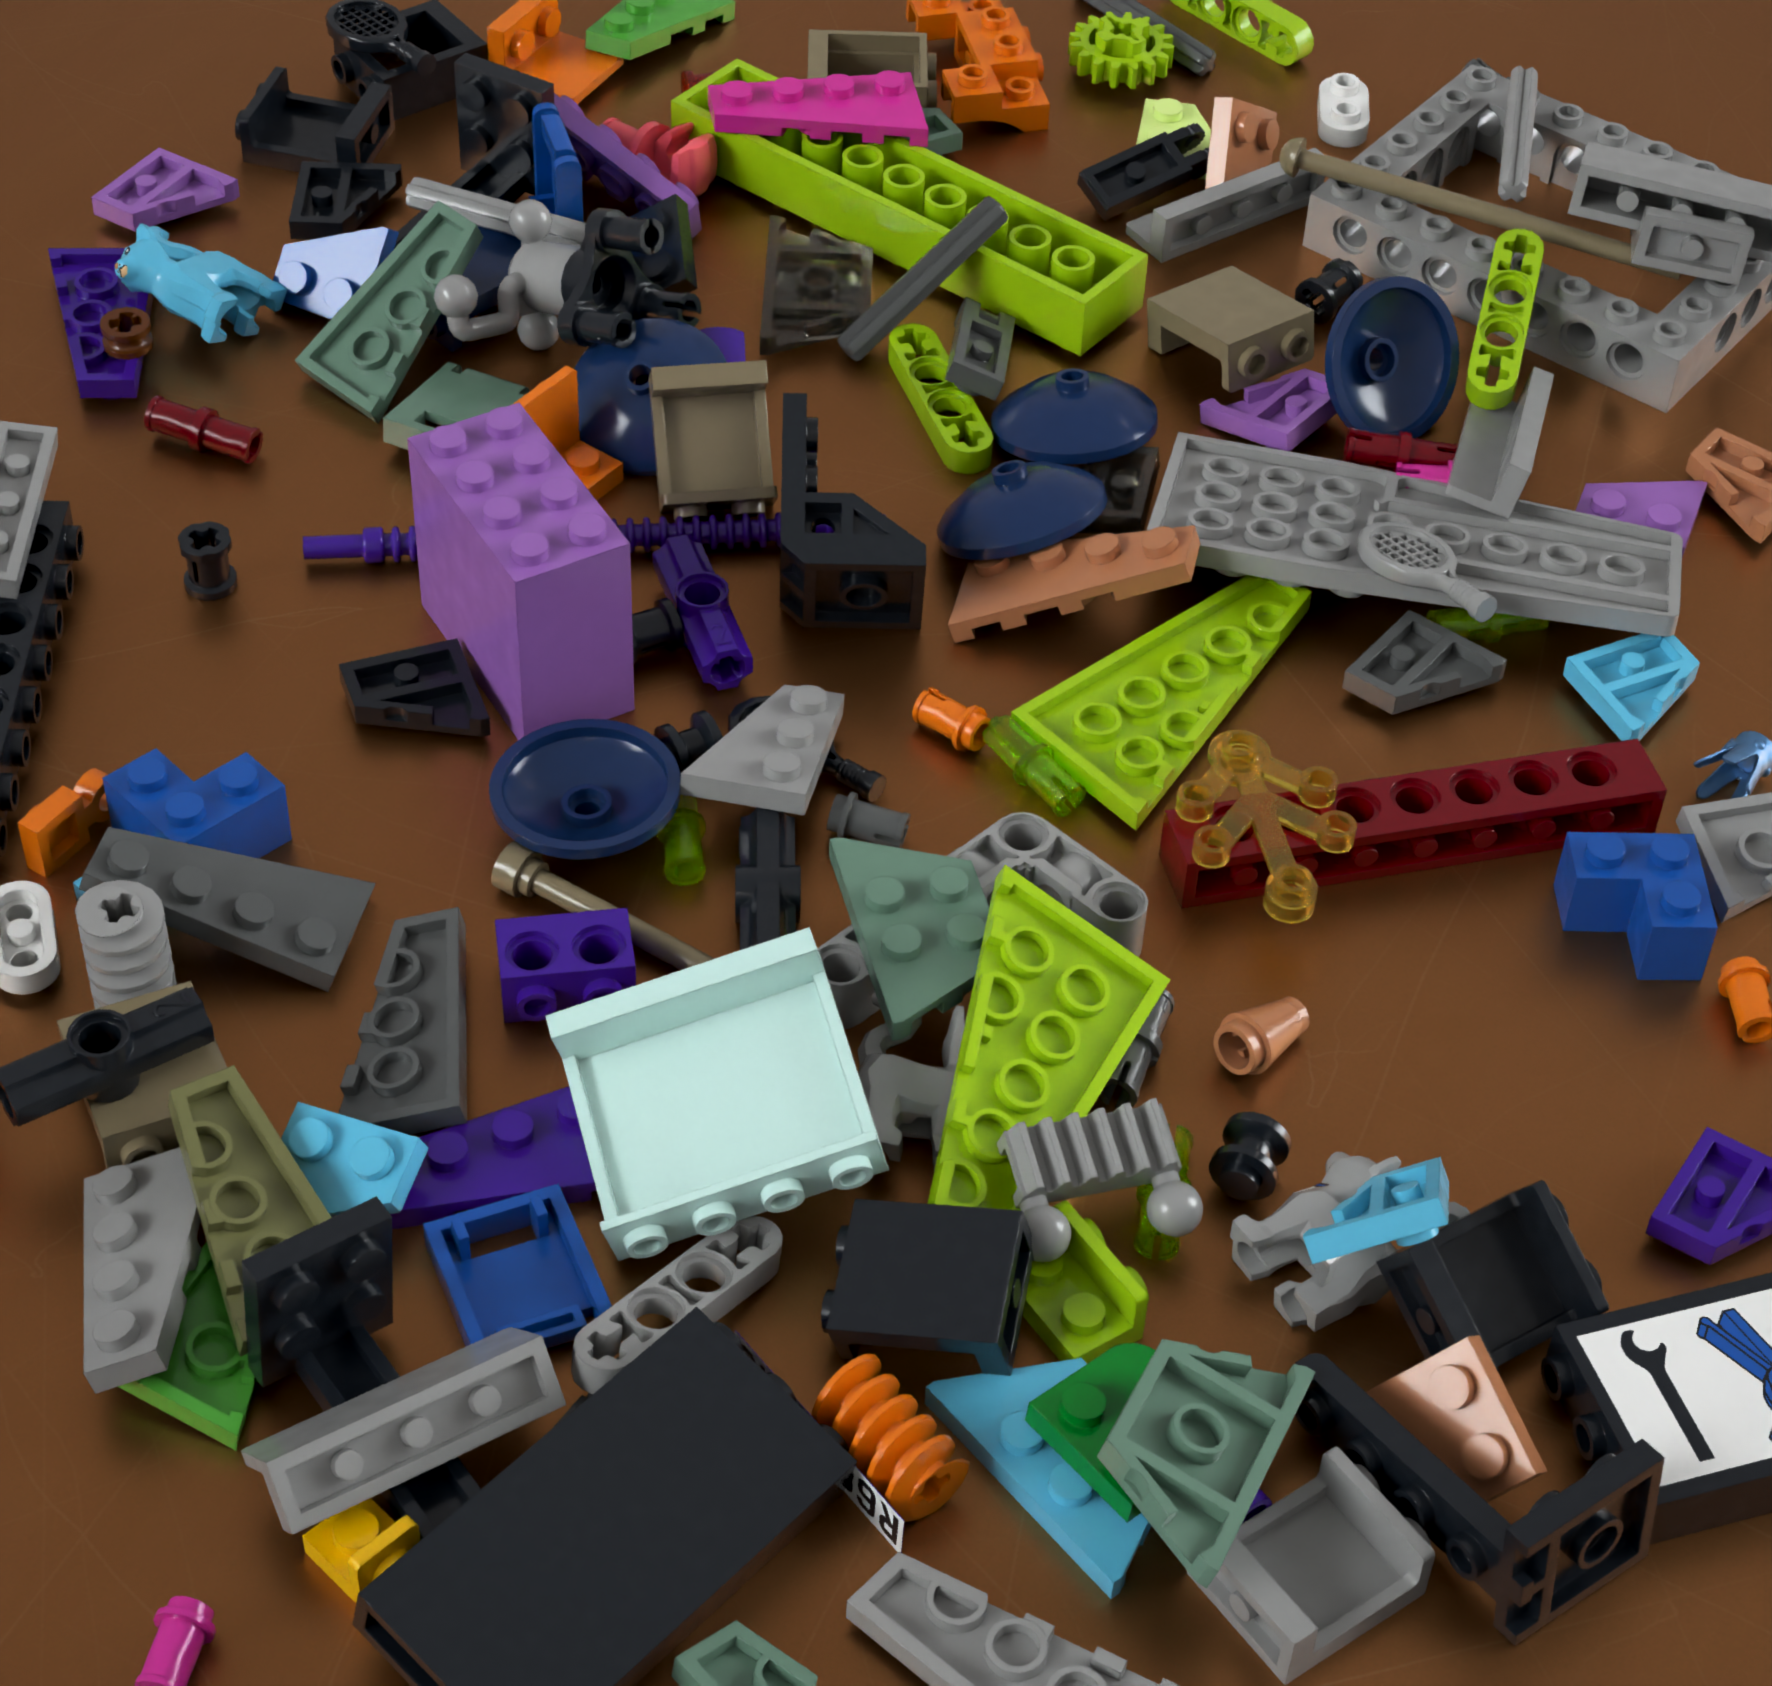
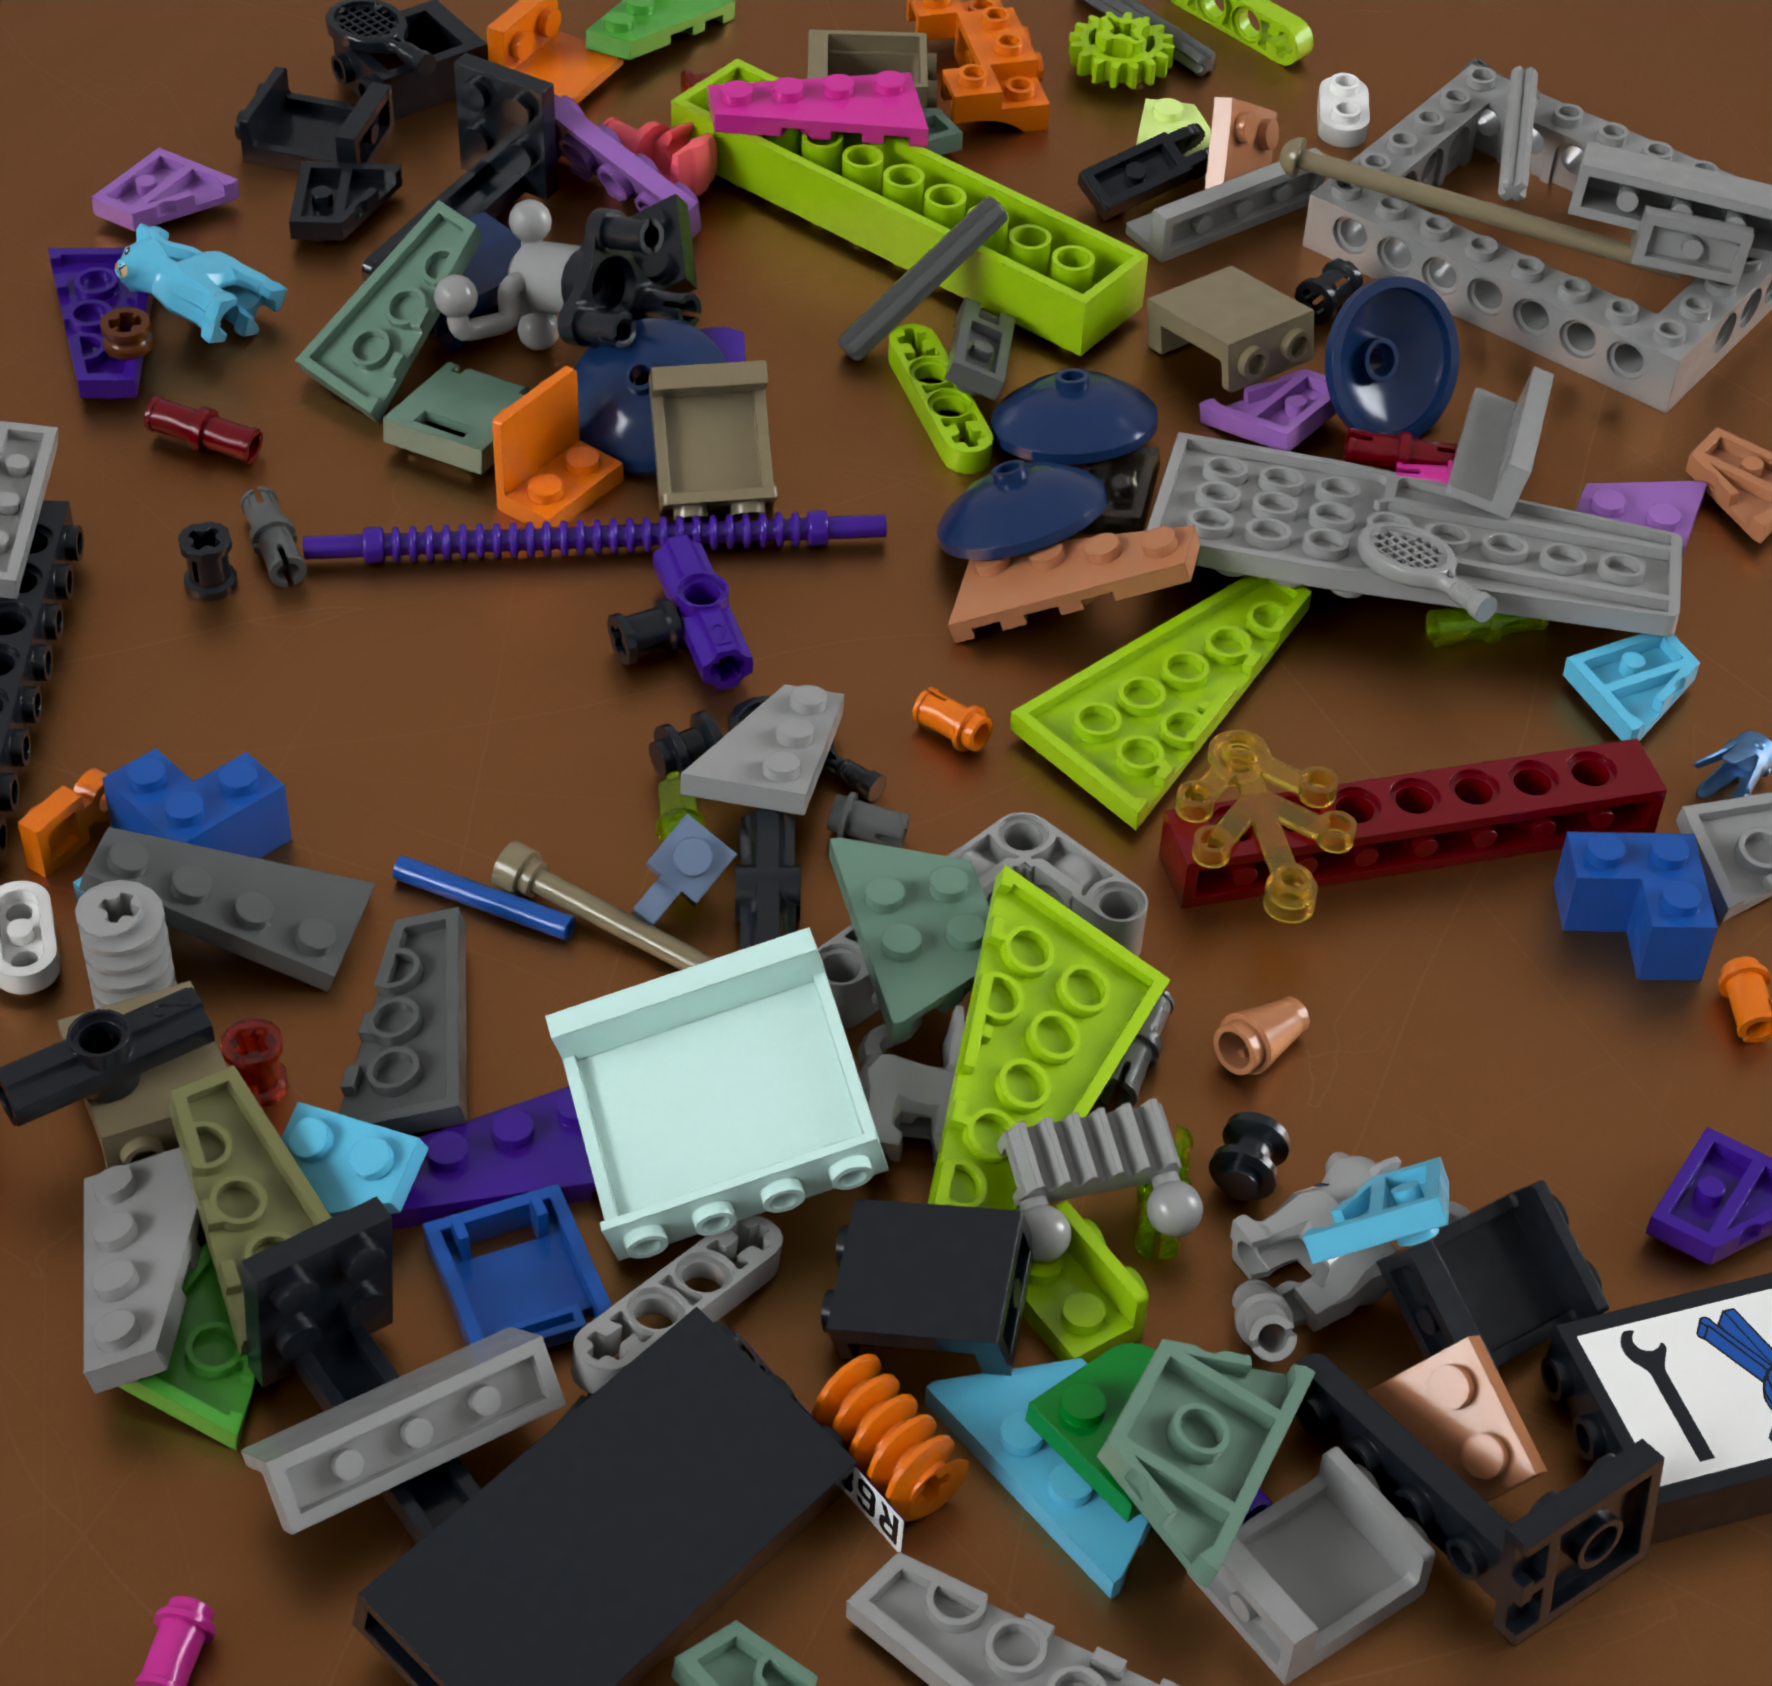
wing [273,227,399,319] -> none
yellow bracket [302,1498,421,1603] -> none
black wing [339,638,491,737] -> none
light grey axle [405,177,586,246] -> none
medium lavender brick [407,403,635,740] -> none
dark blue dish [489,719,681,860] -> none
dark purple brick [495,908,636,1023] -> none
blue container [529,102,584,222] -> none
clear smoke wing [760,215,873,355] -> none
black bracket [780,393,926,630] -> none
clear neon green axle [982,715,1086,817] -> none
dark grey wing [1342,609,1507,715] -> none
lime beam [1465,229,1544,410] -> none
none -> clear red bush [220,1018,288,1107]
none -> dark grey pin [240,486,307,588]
none -> blue piece [392,855,576,941]
none -> sand blue plate [631,813,737,926]
none -> light grey pin [1232,1279,1297,1362]

